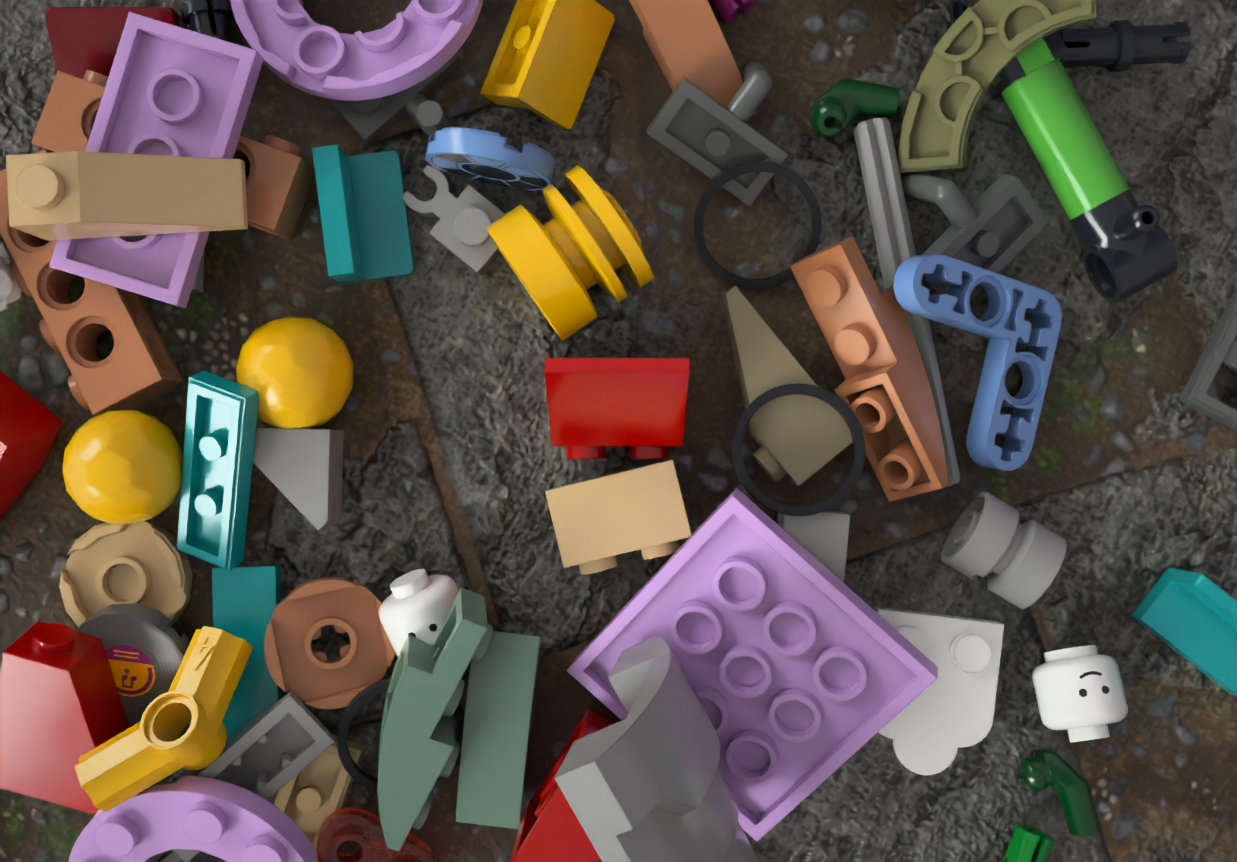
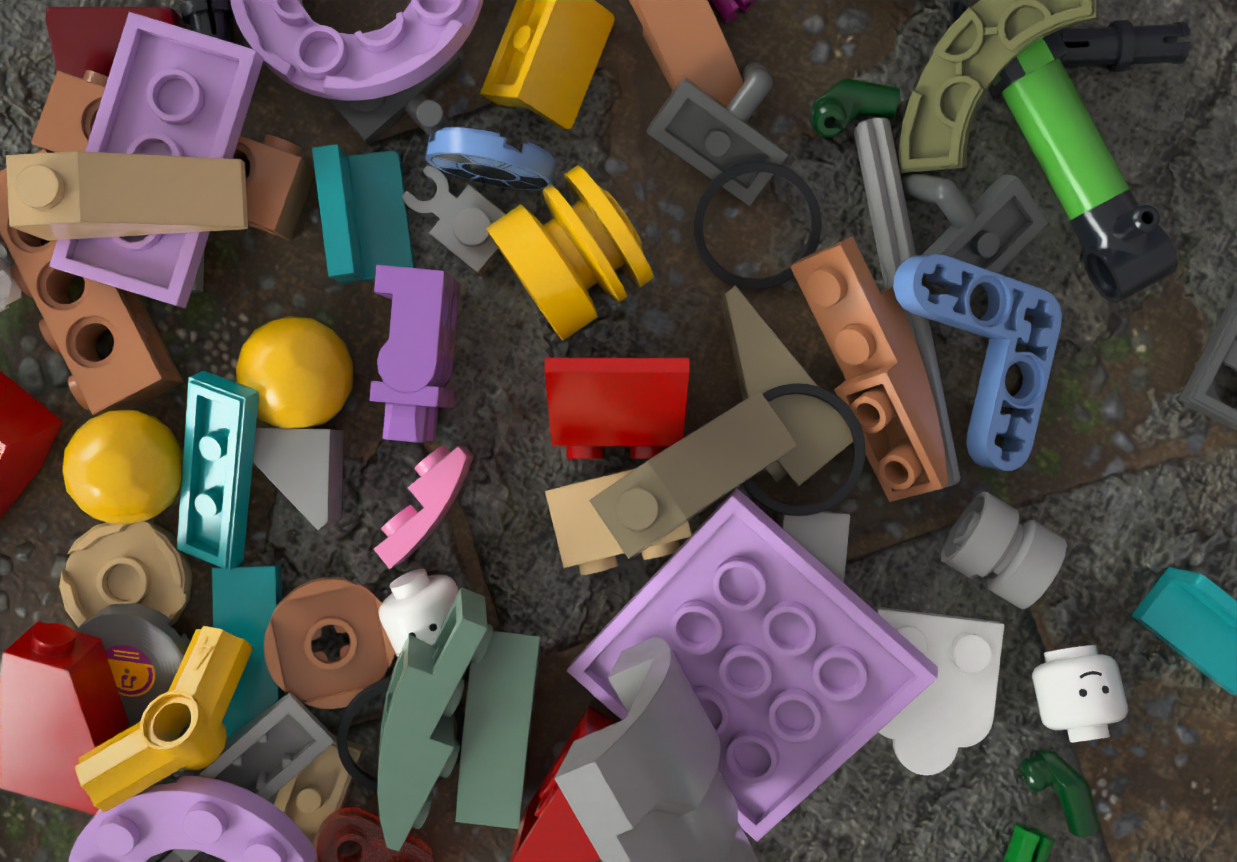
none -> medium lavender hips [369,265,461,443]
none -> bright pink slope [374,445,474,569]
none -> dark tan slope [589,391,798,559]

